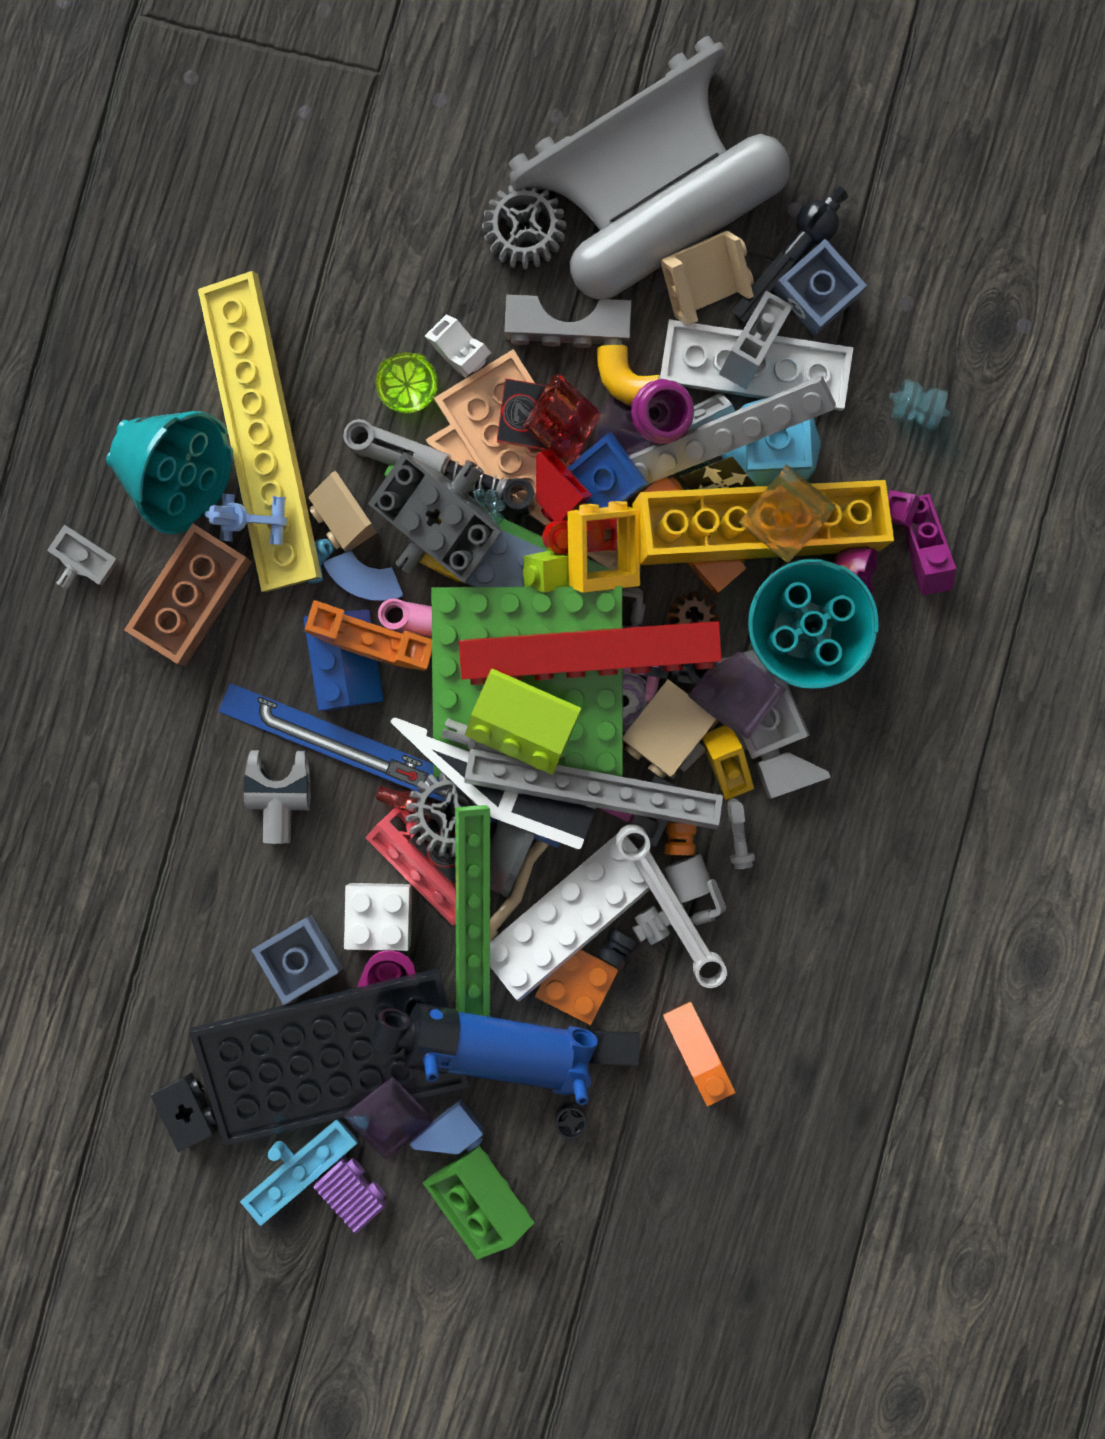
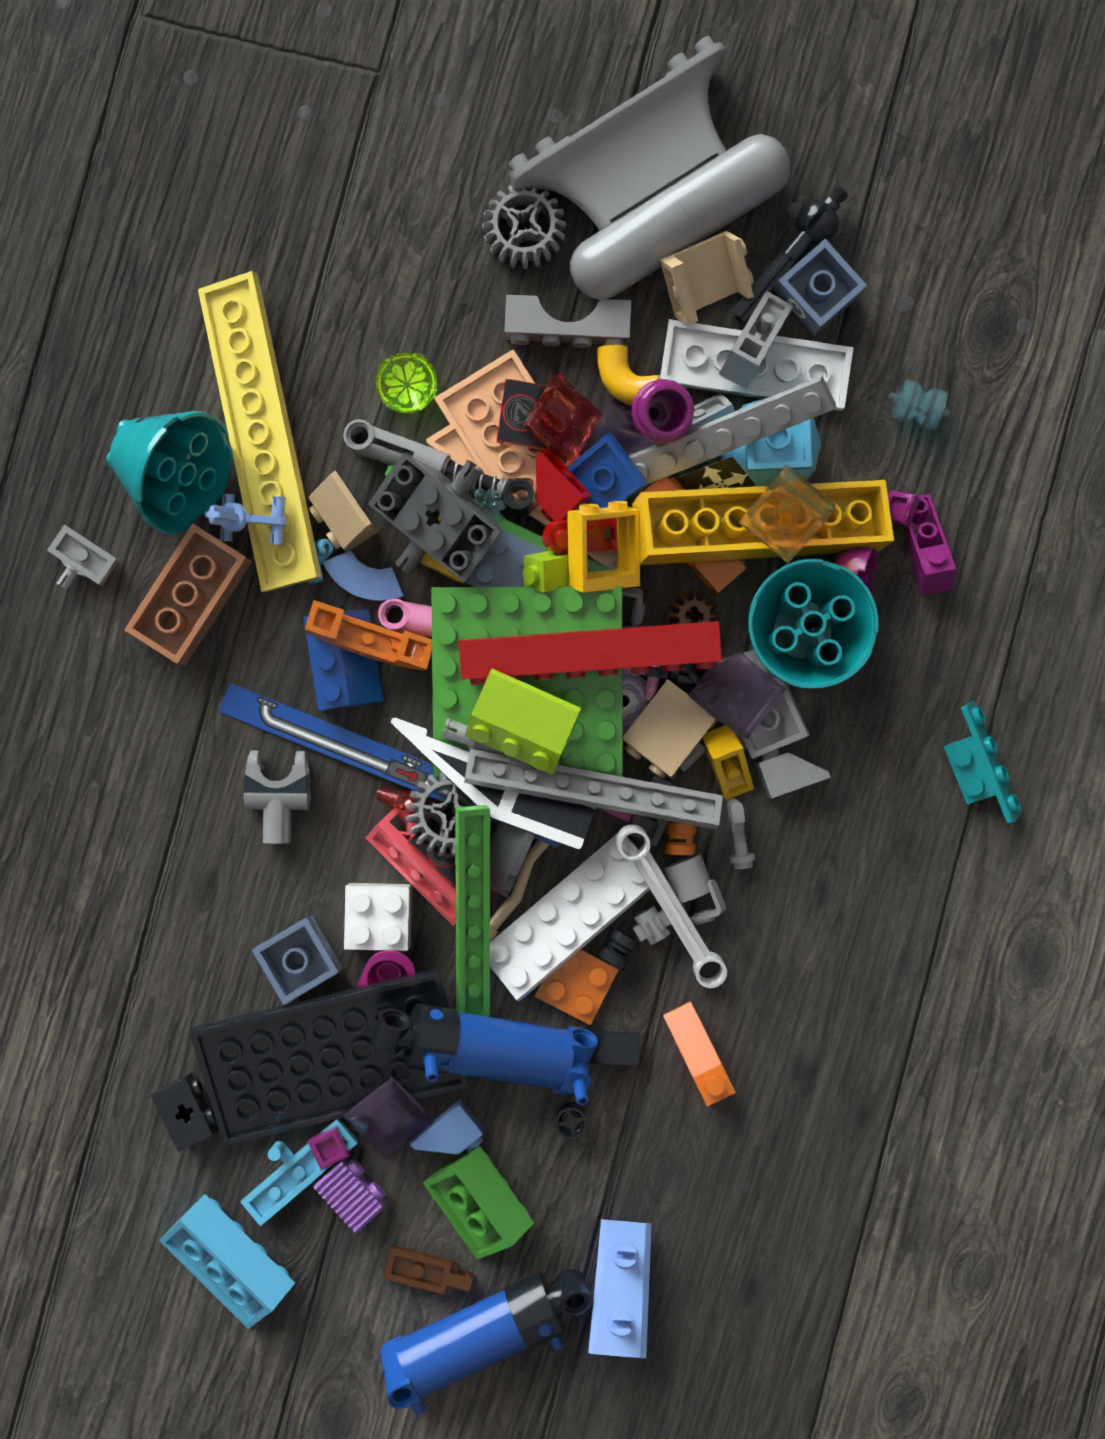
white brick [425,314,491,378] -> none
none -> medium azure slope [159,1194,295,1329]
none -> magenta tile [307,1125,351,1170]
none -> blue piece [380,1269,592,1415]
none -> reddish brown hinge [384,1244,474,1295]
none -> light blue piece [589,1219,651,1358]
none -> teal bracket [944,701,1021,824]

